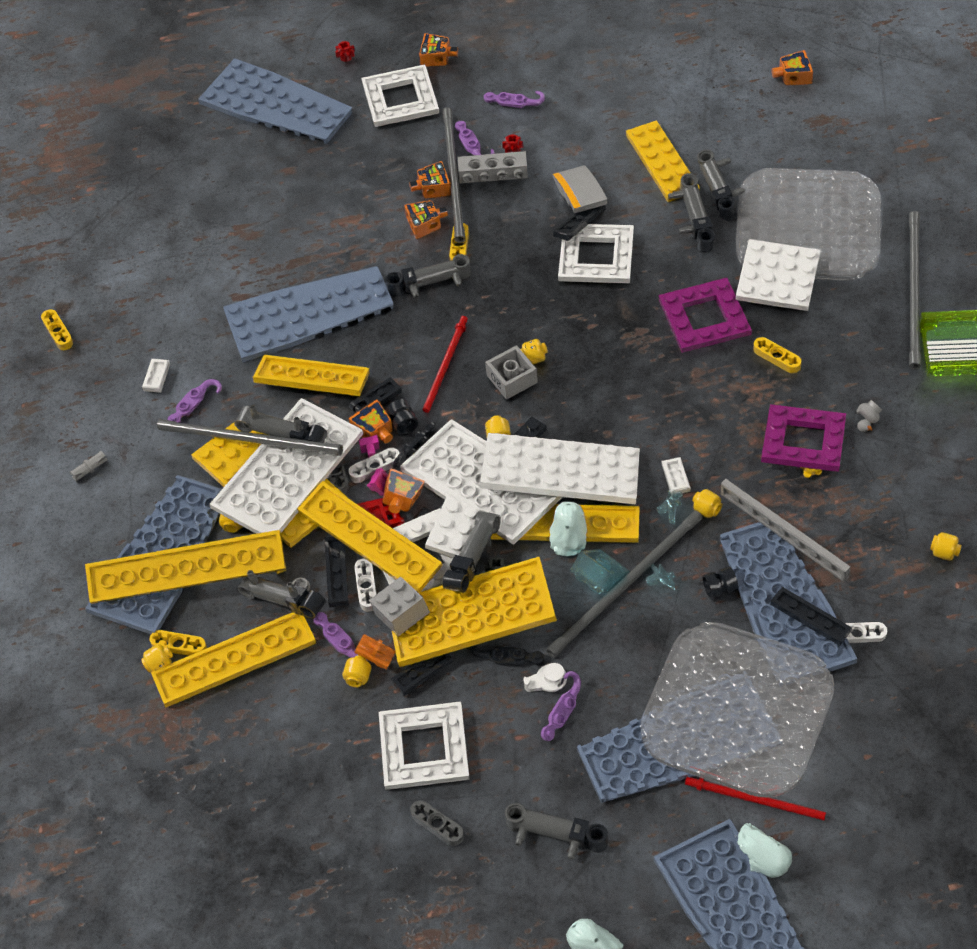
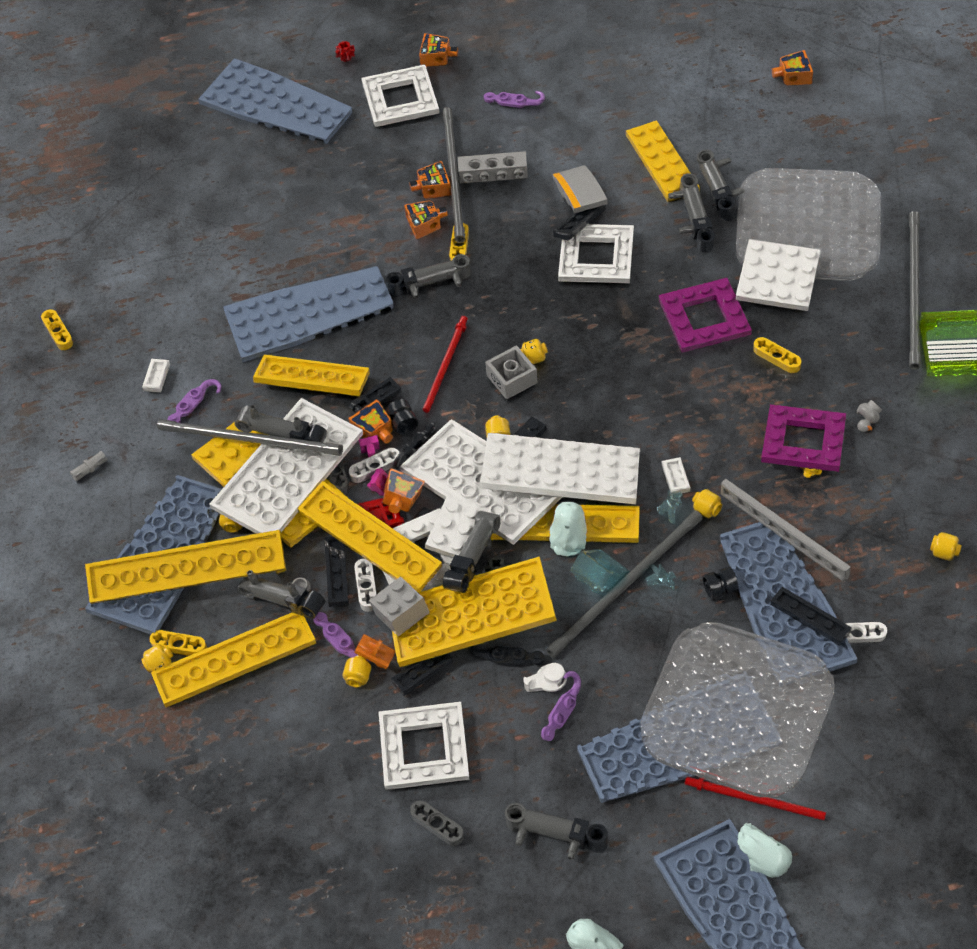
medium lavender piece [455,121,495,155] -> none
red gear [502,134,524,153] -> none

